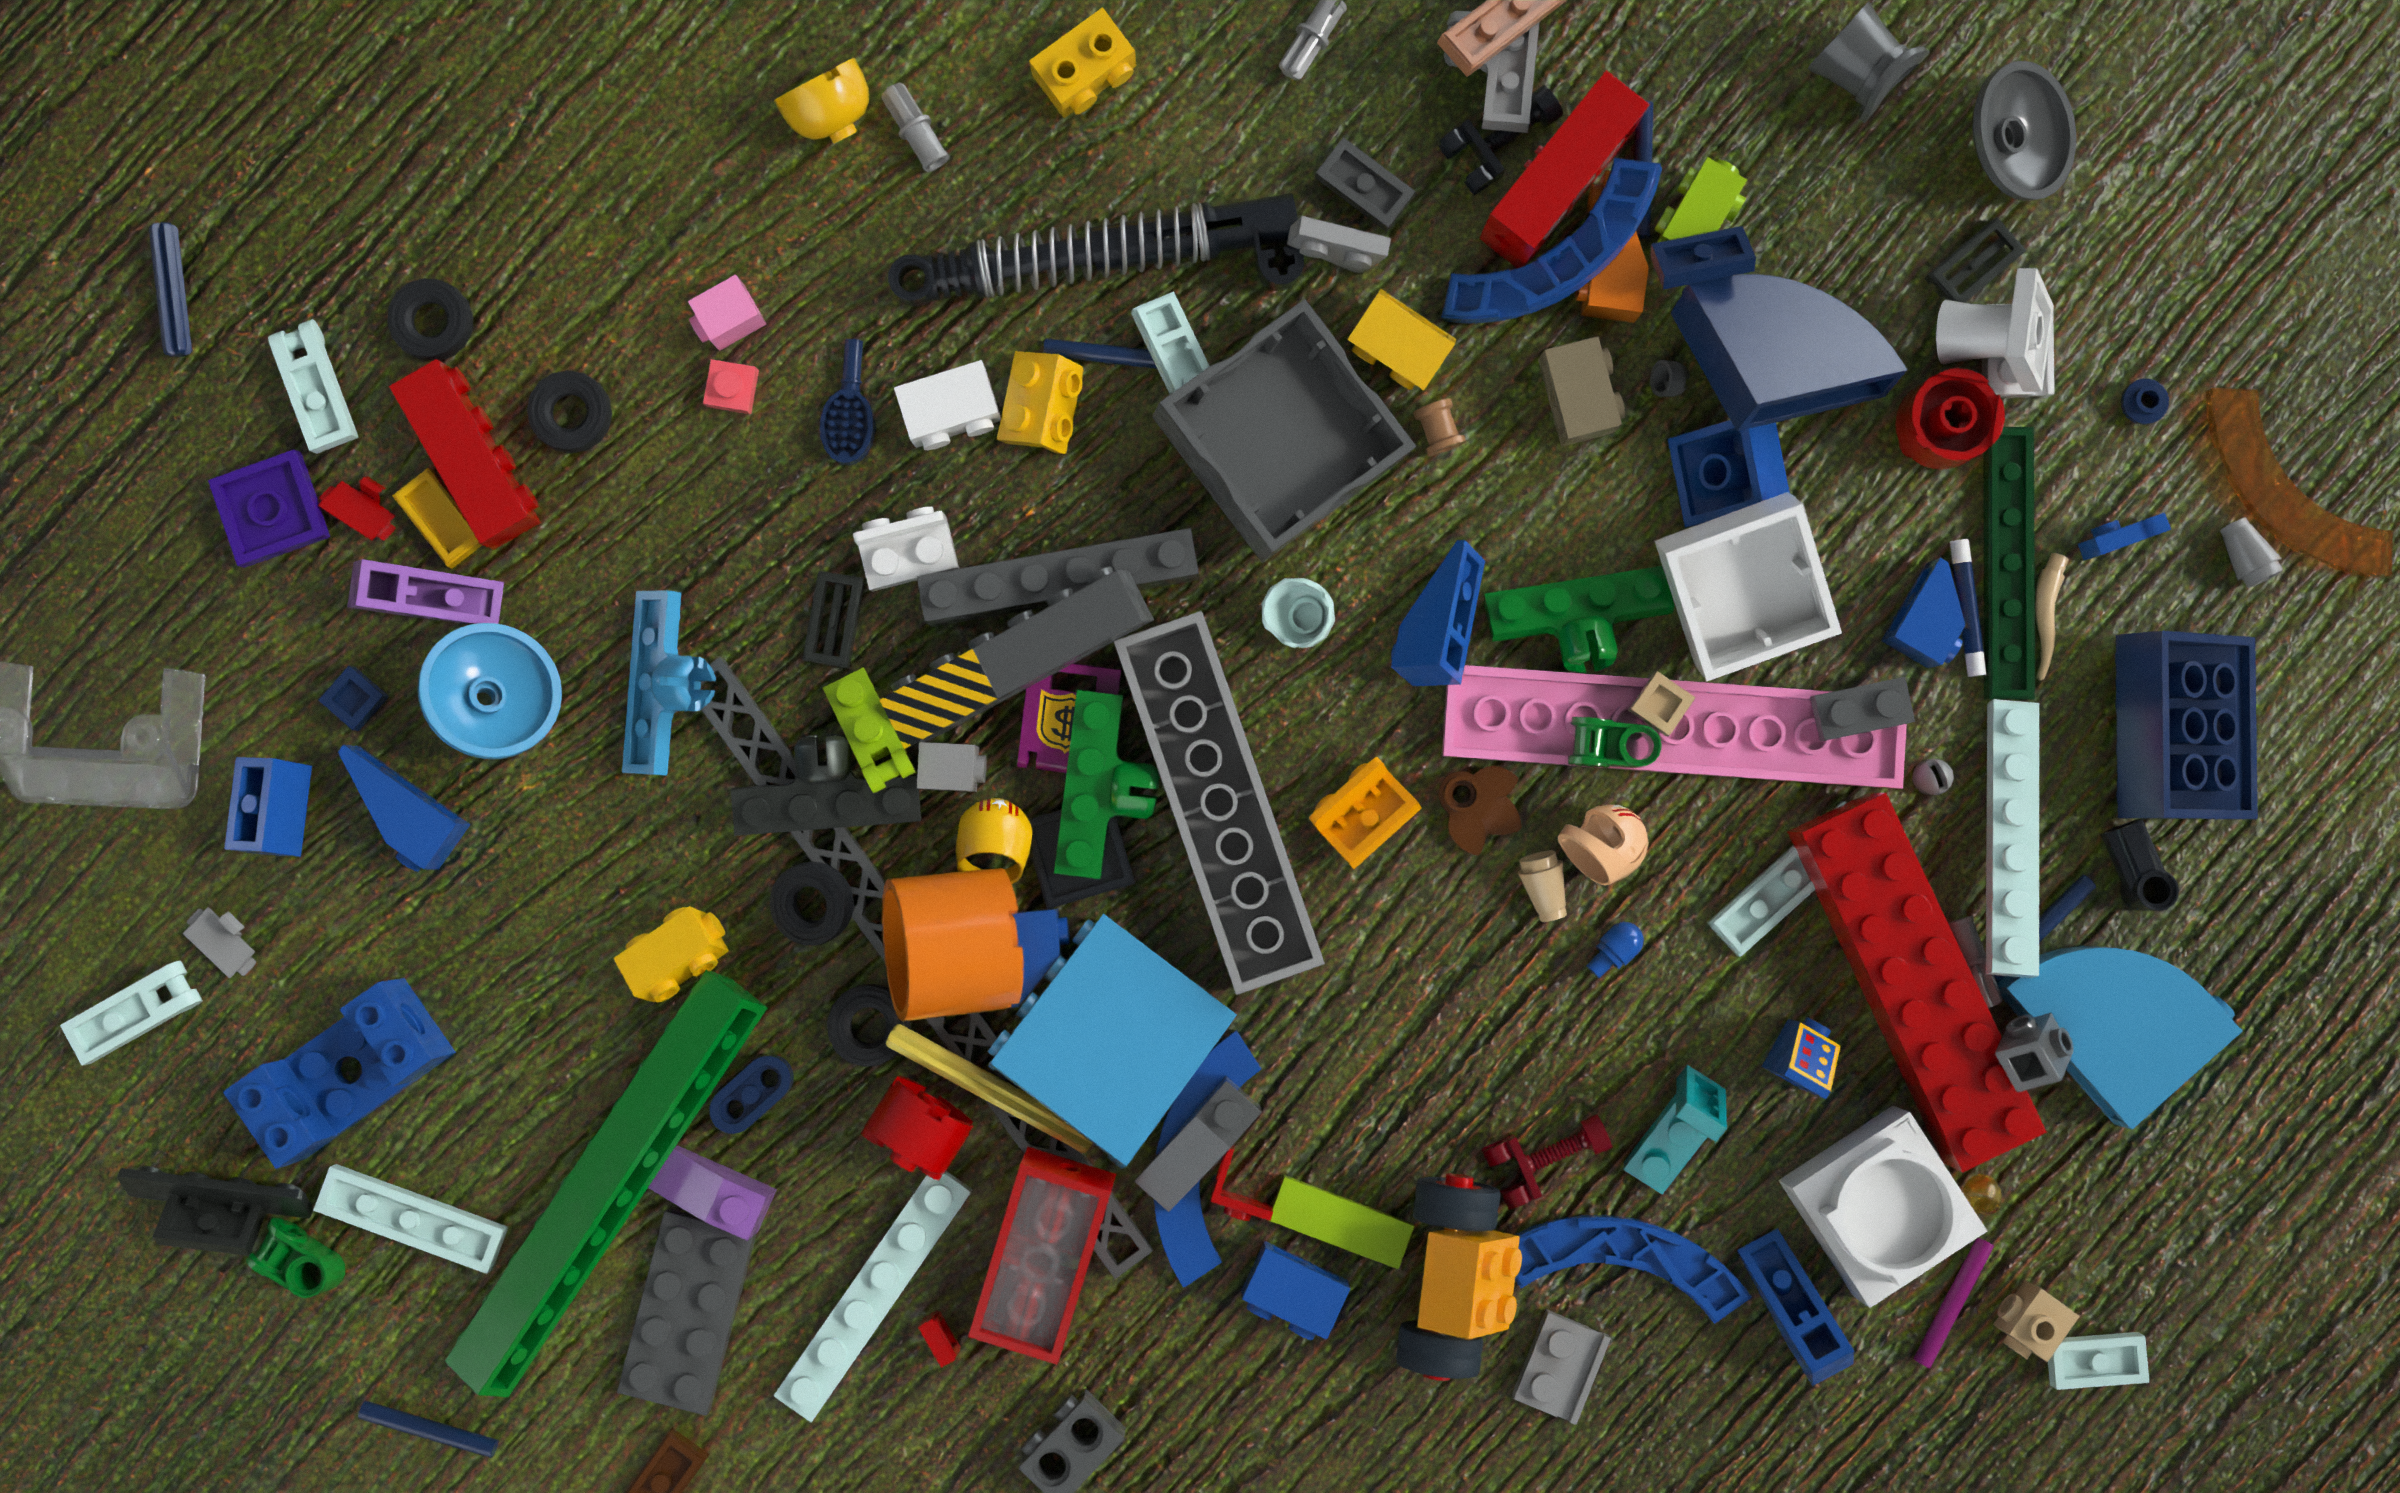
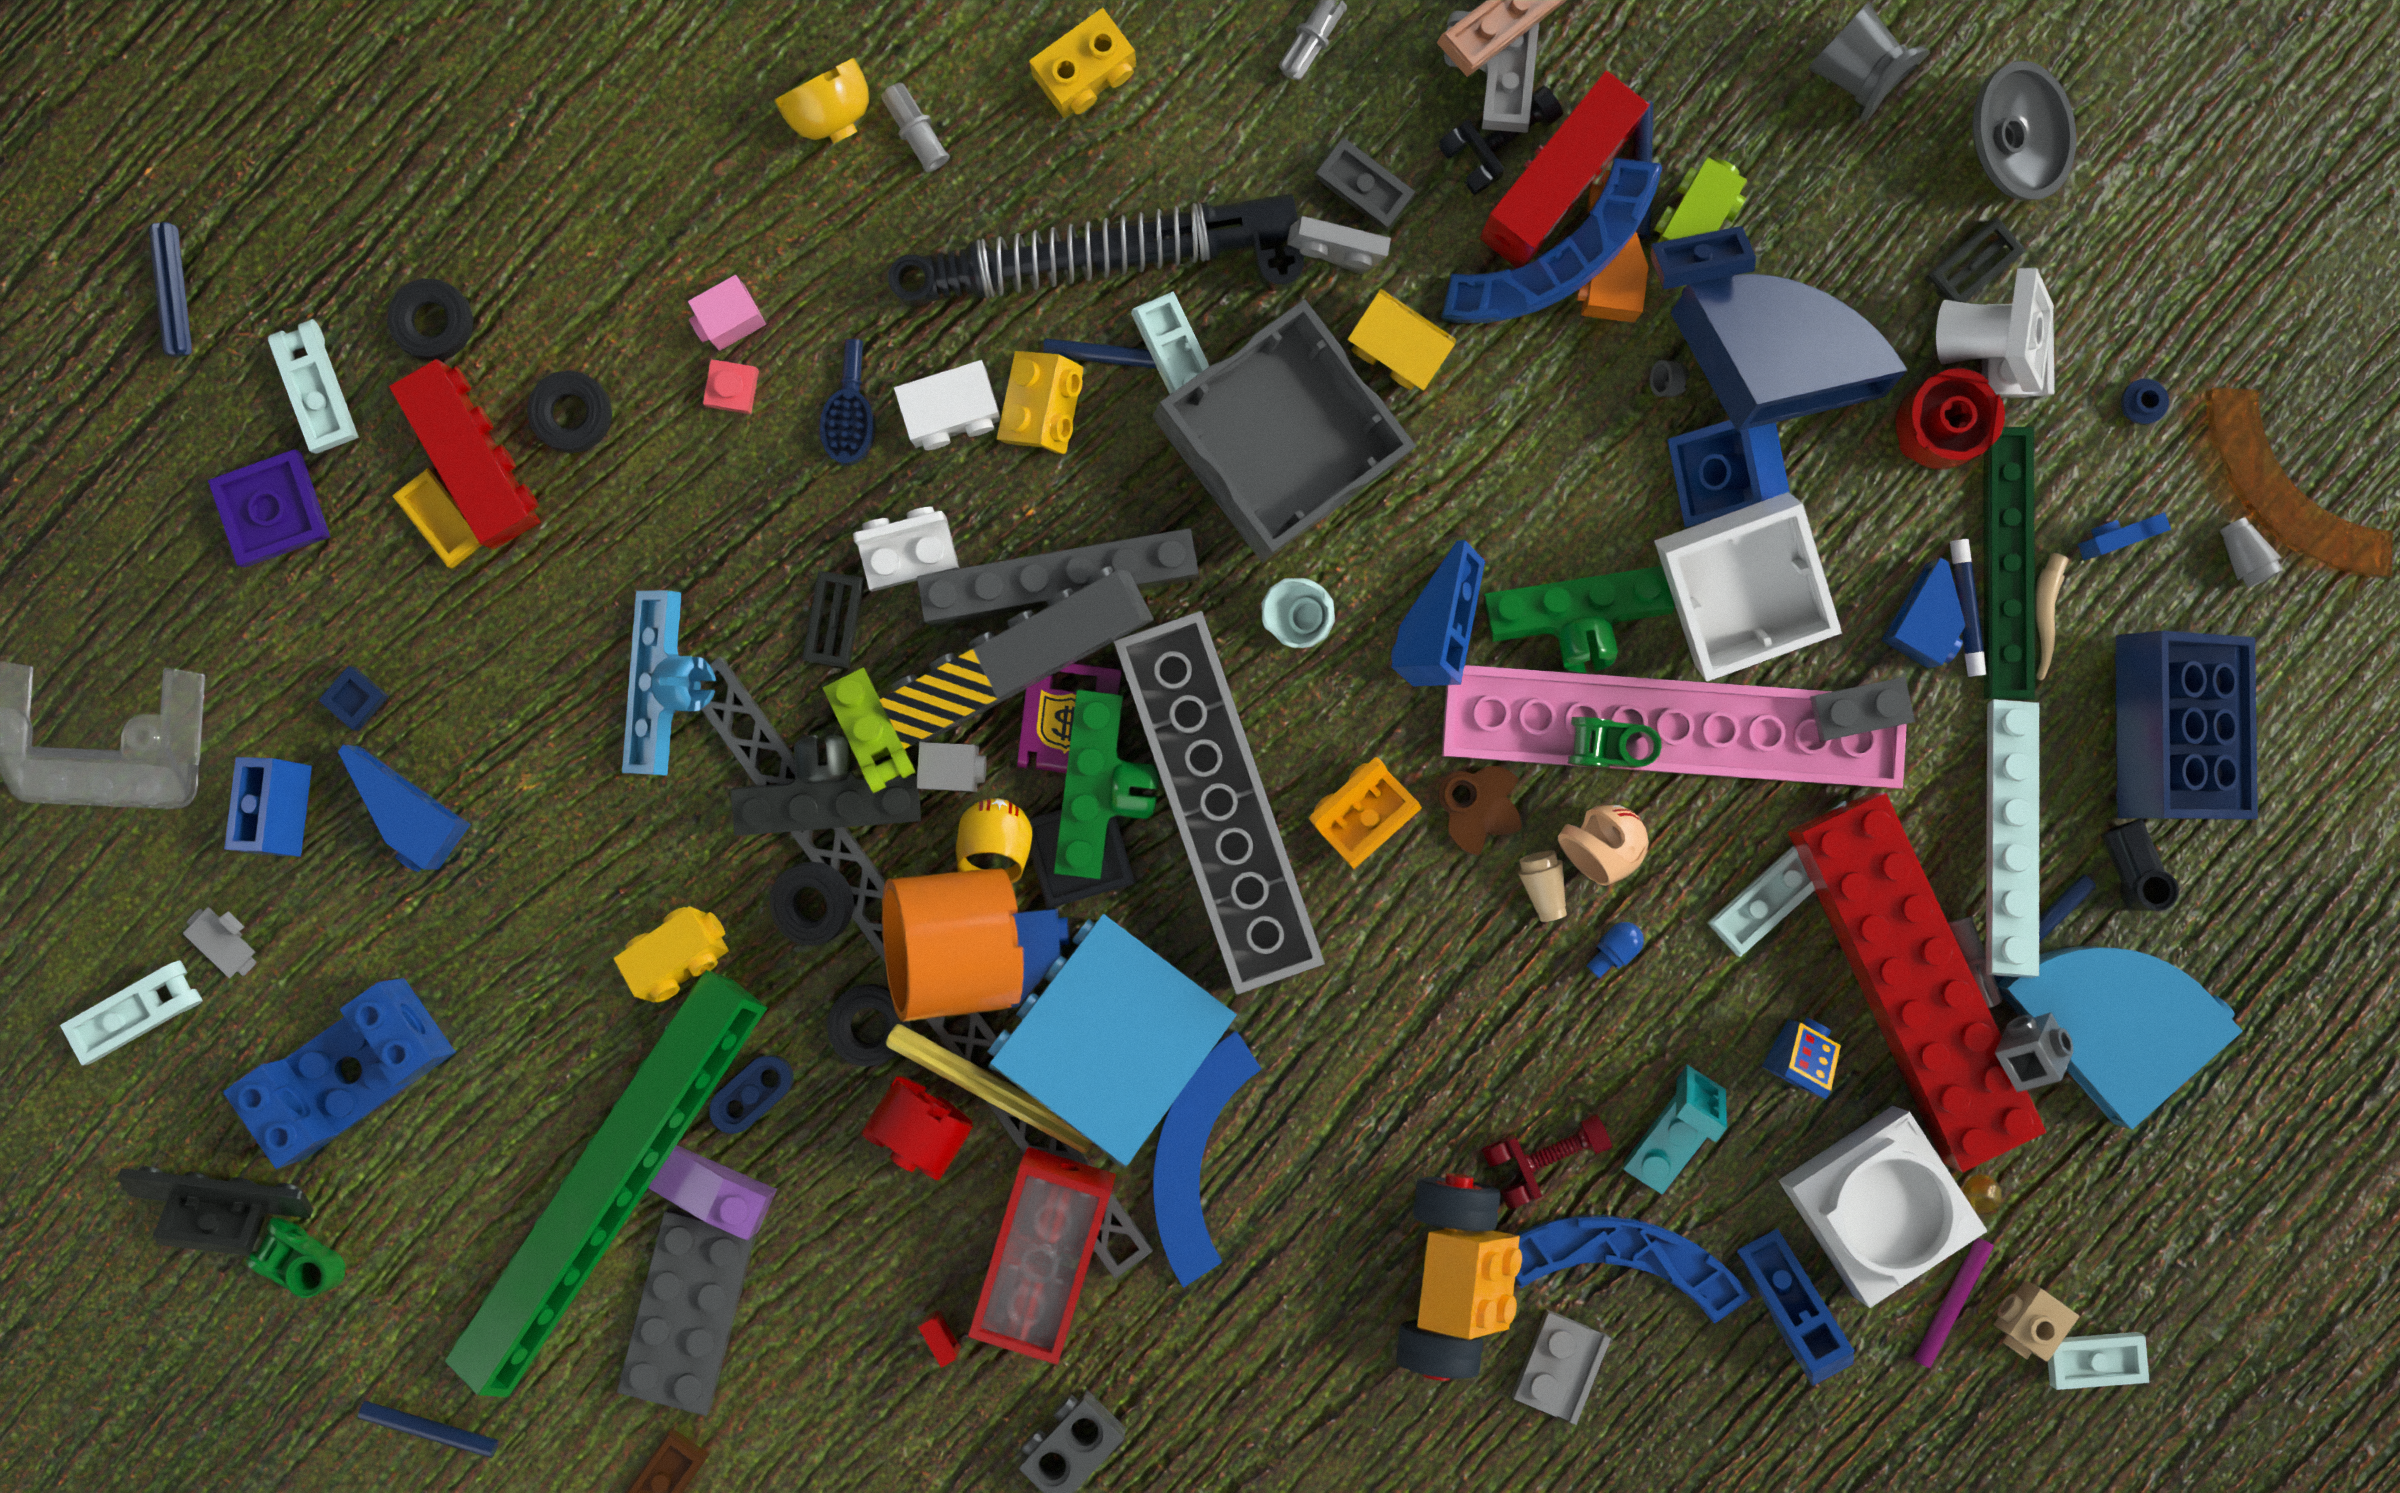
light aqua plate [313,1164,508,1274] -> none
red piece [318,476,396,541] -> none
medium lavender slope [347,559,504,624] -> none
dark azure dish [418,623,562,759] -> none
light aqua plate [774,1171,973,1422] -> none
dark grey slope [1134,1076,1262,1212] -> none
red bracket [1210,1145,1273,1221] -> none
blue brick [1241,1240,1351,1340] -> none
lime tile [1271,1175,1415,1270] -> none
medium nougat bush [1413,399,1467,457] -> none
dark tan brick [1538,336,1625,447] -> none
tan plate [1628,671,1696,737] -> none
light grey hinge [1912,759,1954,795] -> none

